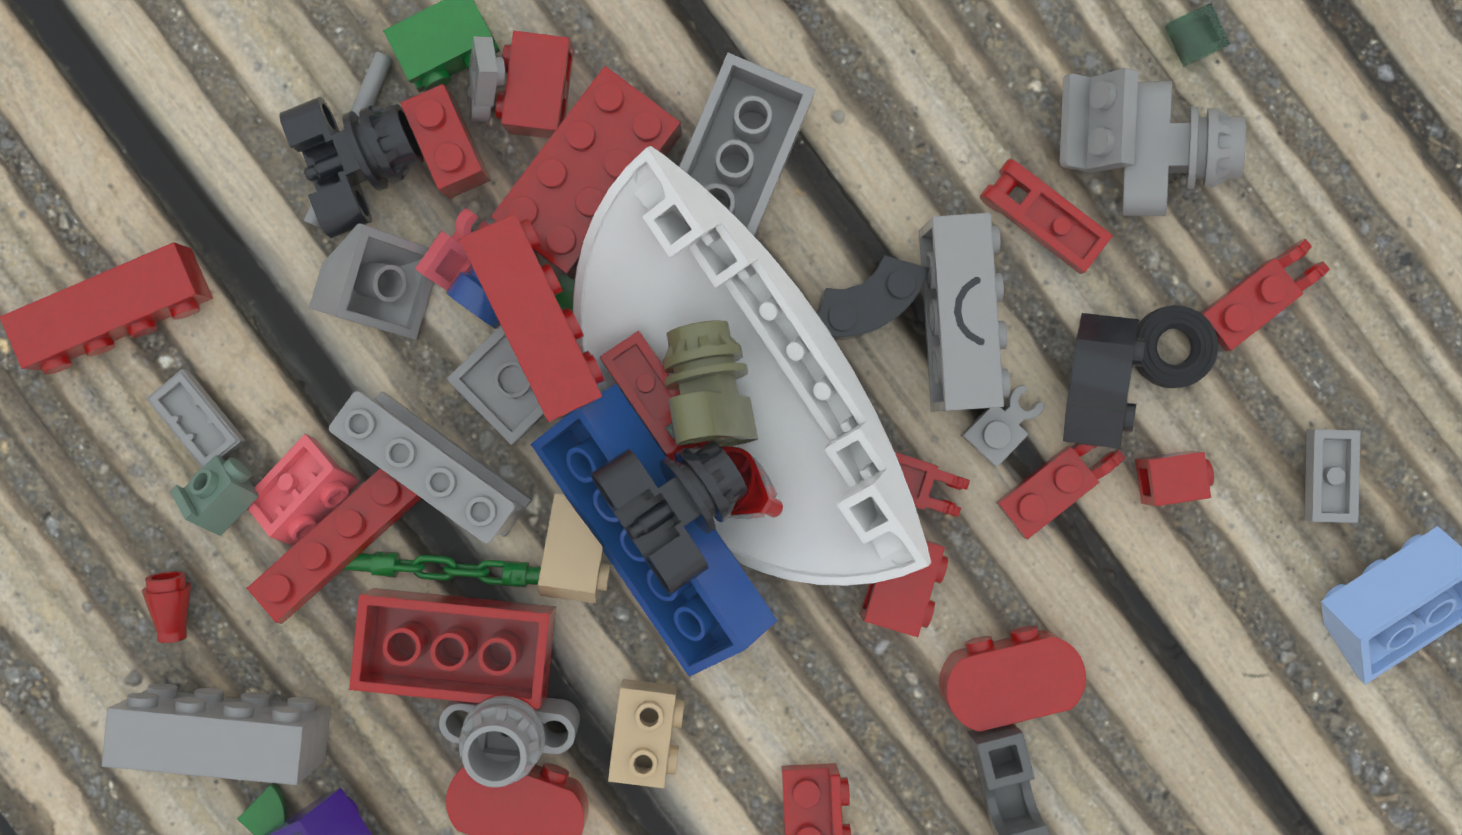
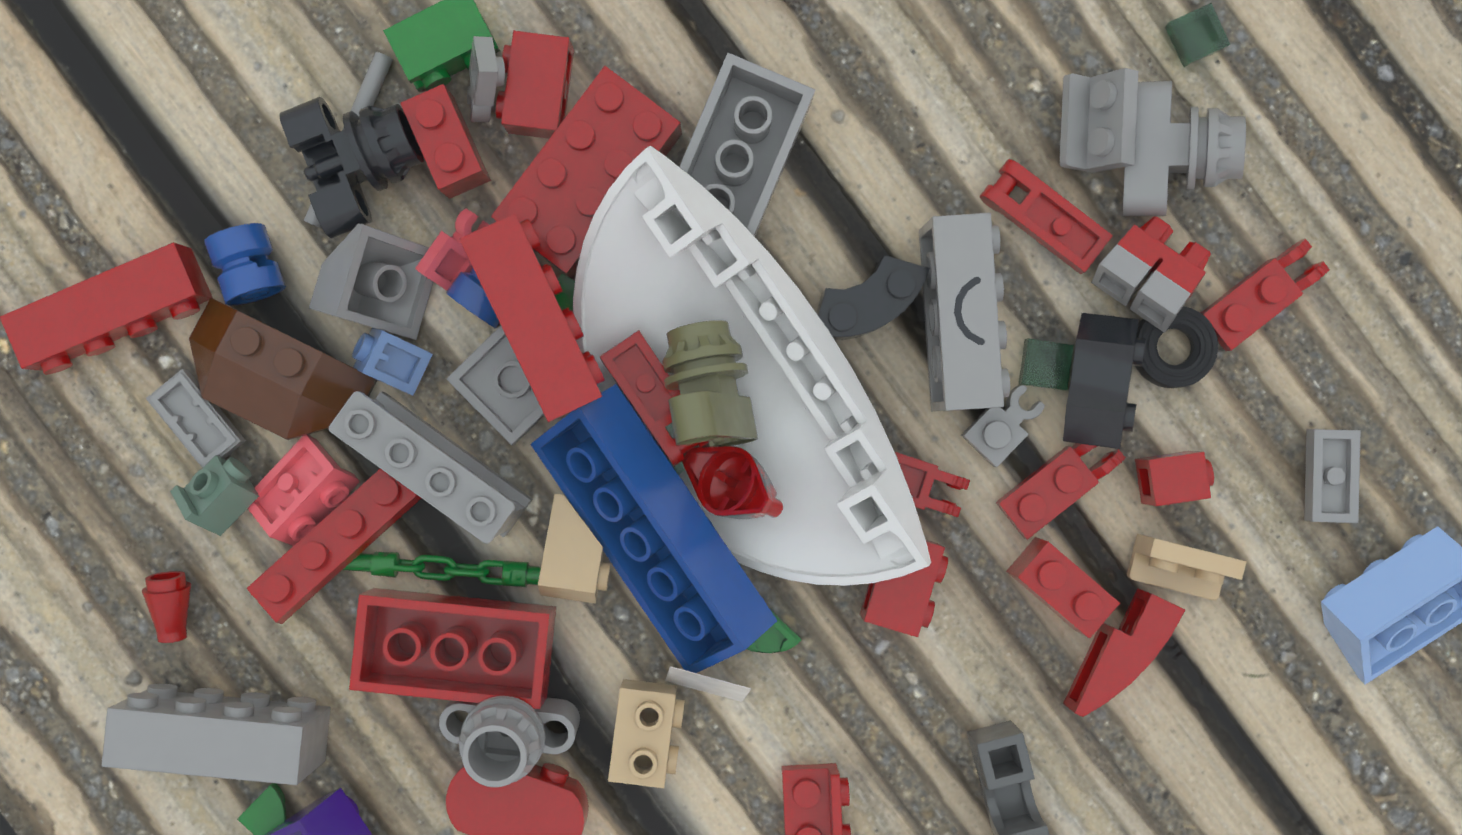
black beam [590,440,748,595] -> none
red brick [939,626,1086,732] -> none
none -> reddish brown wedge [189,298,377,440]
none -> blue wheel [204,223,286,306]
none -> medium blue bracket [352,327,433,396]
none -> white sticker [665,666,751,702]
none -> green tile [747,608,802,653]
none -> red brick [1006,537,1120,639]
none -> clear green tile [1018,338,1074,391]
none -> red slope [1063,588,1185,717]
none -> hips [1091,216,1211,333]
none -> tan bracket [1127,534,1247,601]

